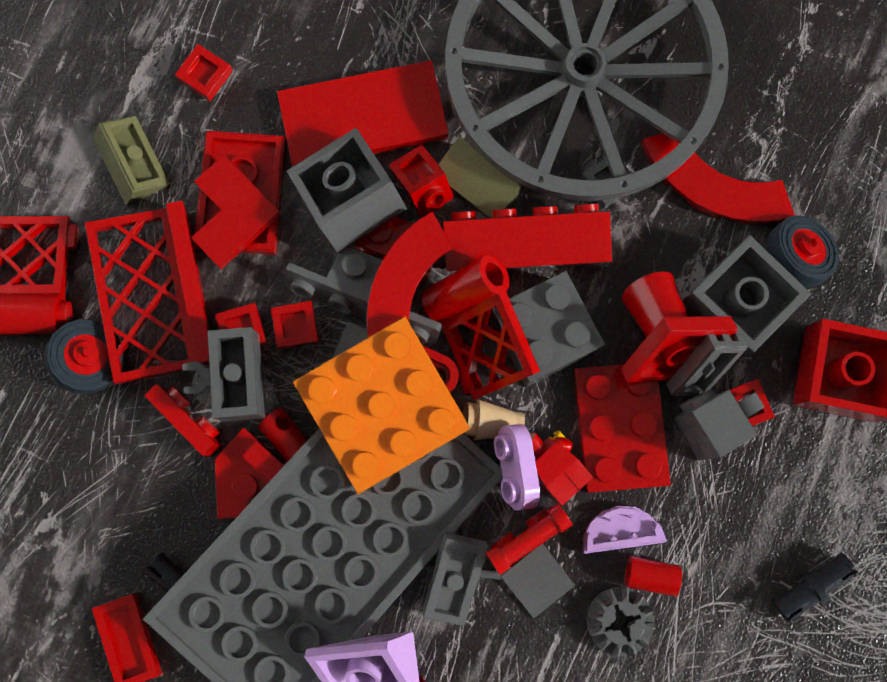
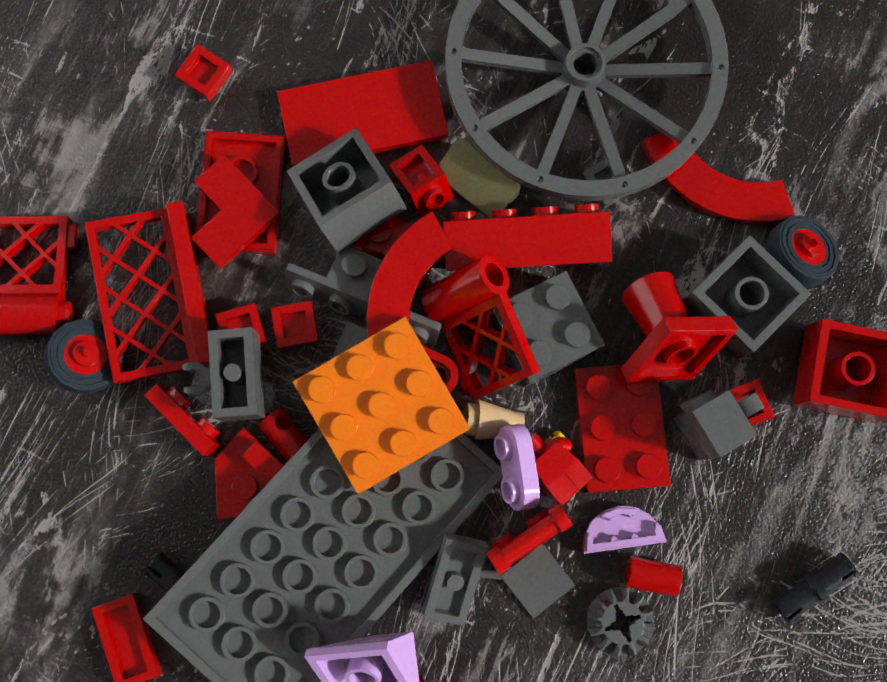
olive slope [94,116,170,205] -> none
dark grey tile [666,334,748,396] -> none

